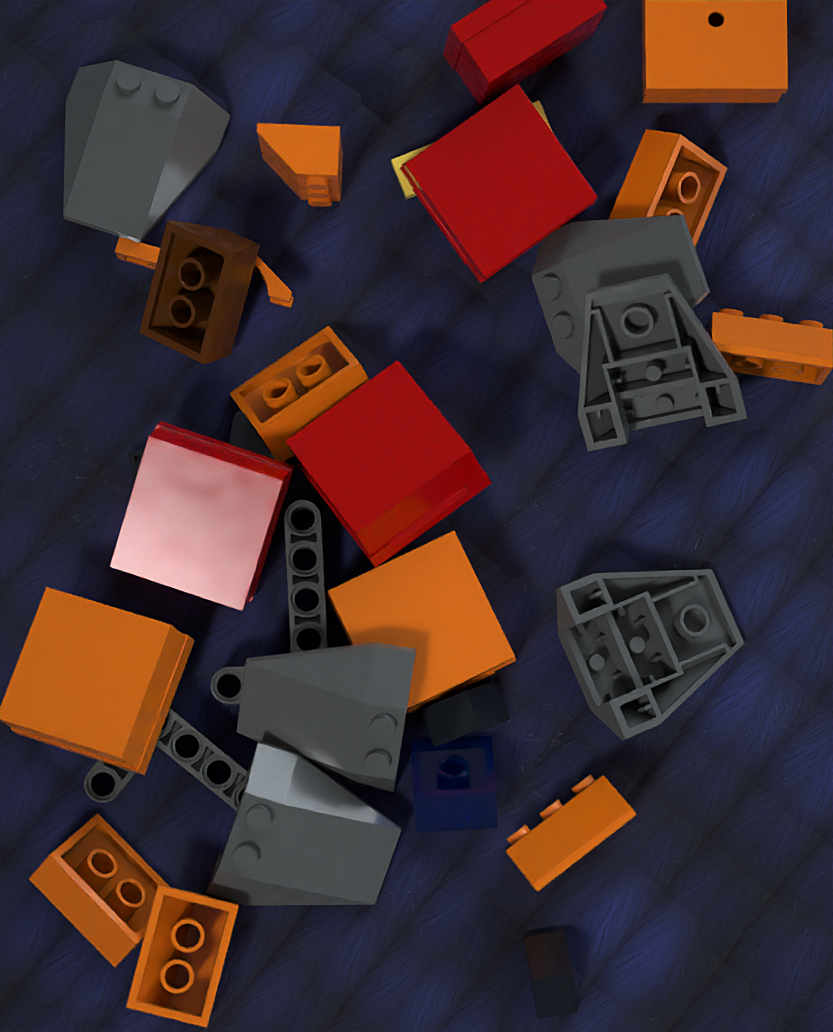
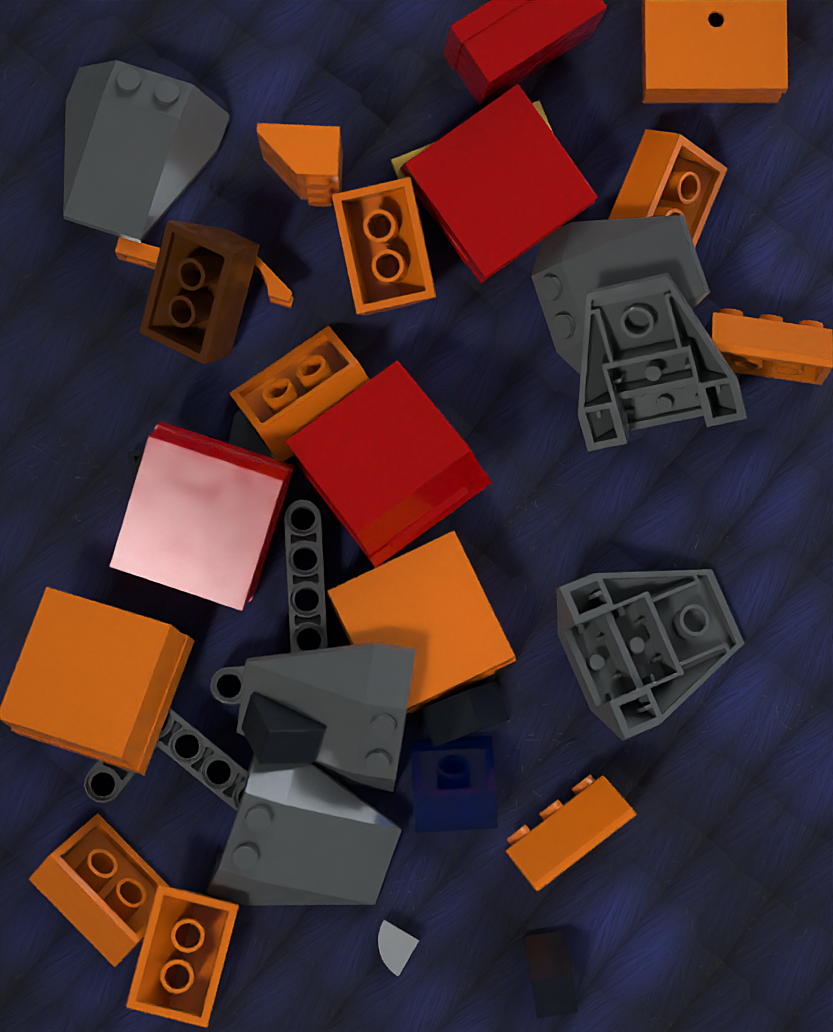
none -> black slope [241,692,327,764]
none -> orange slope [332,177,437,316]
none -> light grey tile [378,920,419,976]

